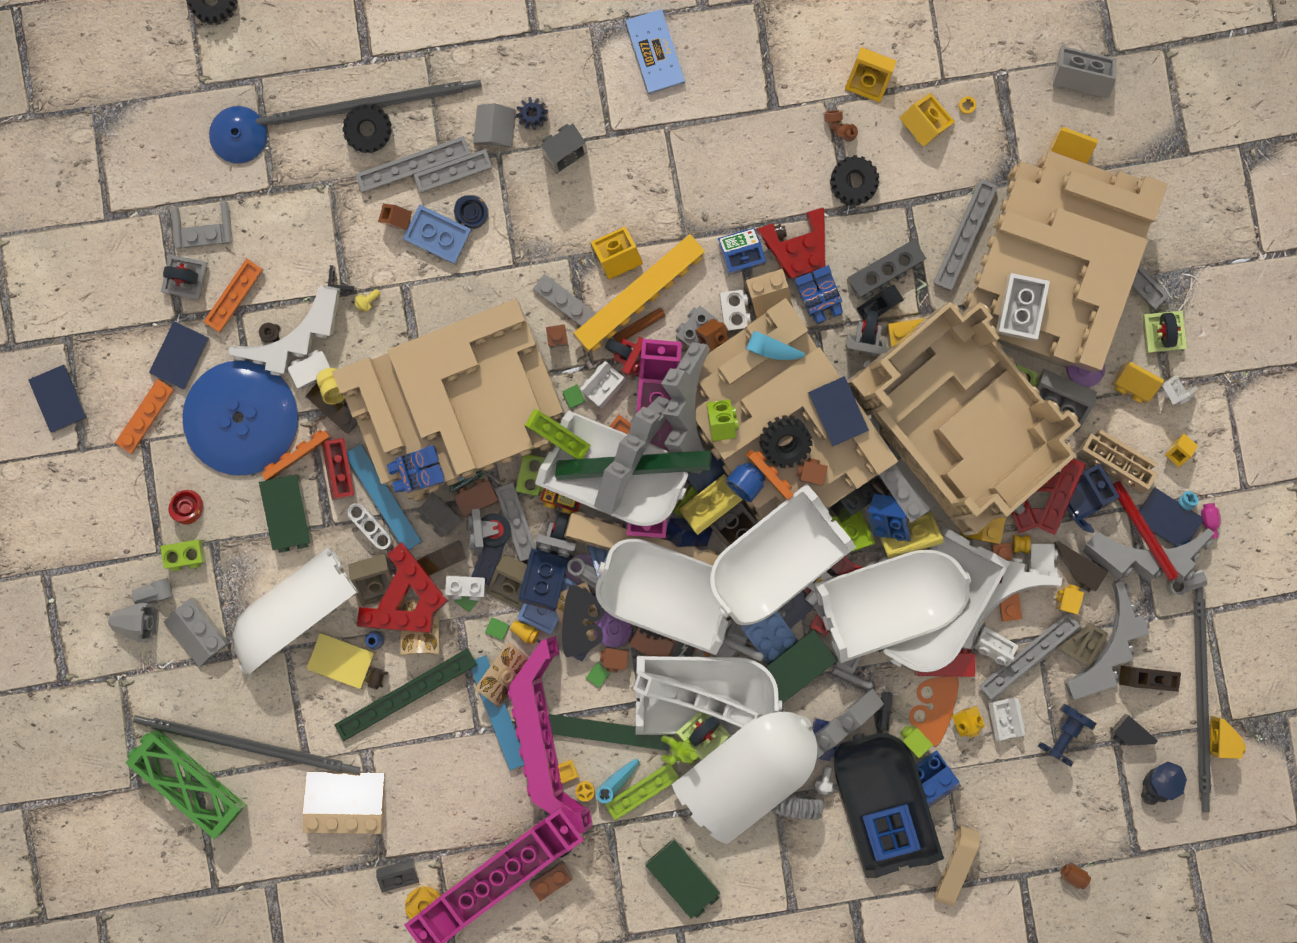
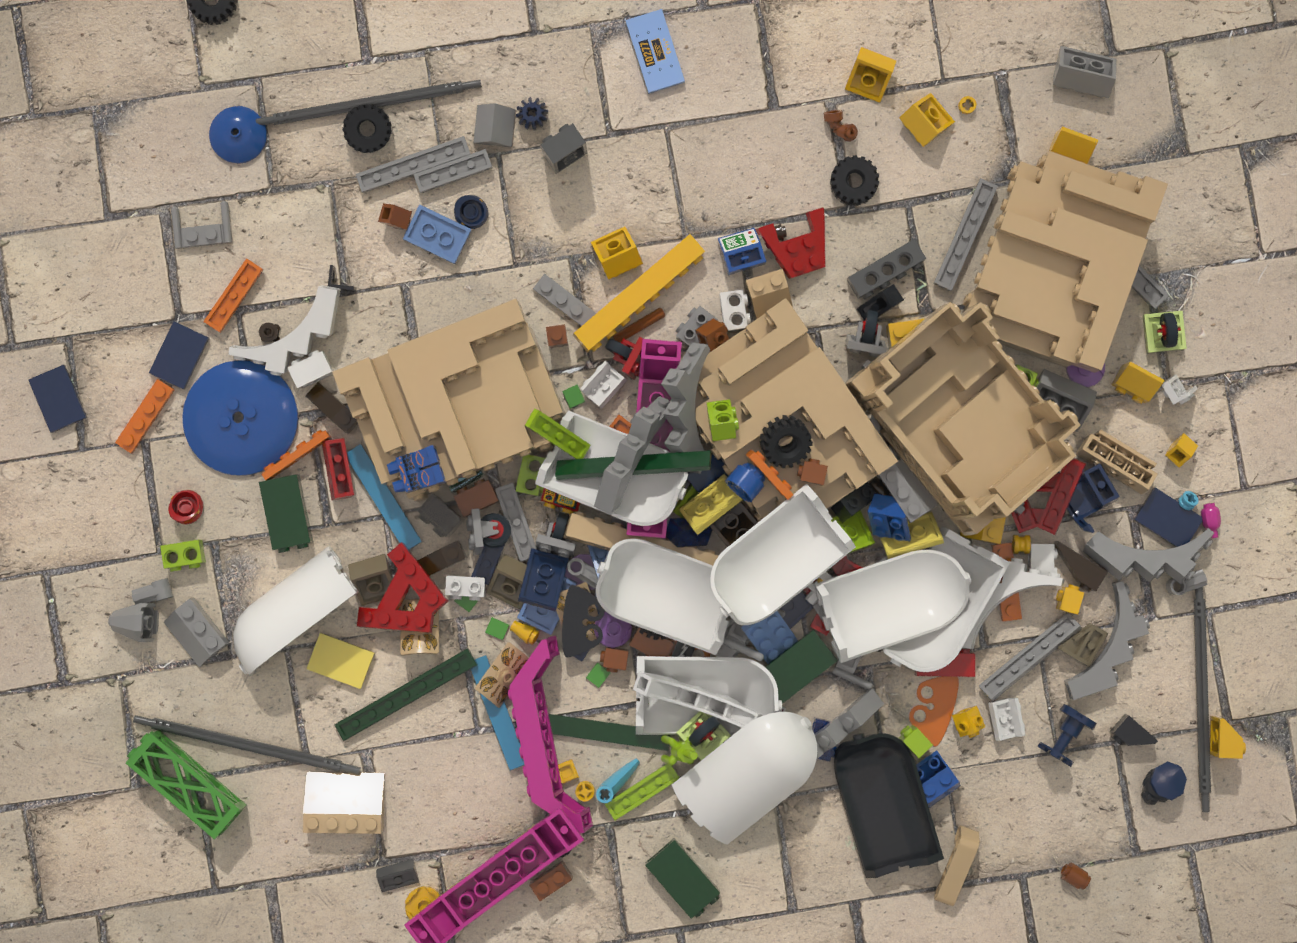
light grey plate [161,254,208,300] -> none
light yellow wheel [316,368,345,405] -> none
white beam [348,503,393,549] -> none
light yellow plate [354,289,380,312] -> none
blue cone [365,631,384,650] -> none
dark brown brick [365,666,389,690] -> none
medium azure piece [746,331,806,360] -> none
light grey gear [771,793,824,820] -> none
blue hips [794,265,843,324] -> none
dark blue tile [808,376,869,447] -> none
white plate [814,767,833,795] -> none
blue piece [863,804,921,861] -> none
black axle [877,692,893,731] -> none
white bracket [973,627,1018,667] -> none
white brick [996,273,1050,341] -> none
red axle [1113,481,1179,581] -> none
dark brown slope [1119,665,1181,692] -> none

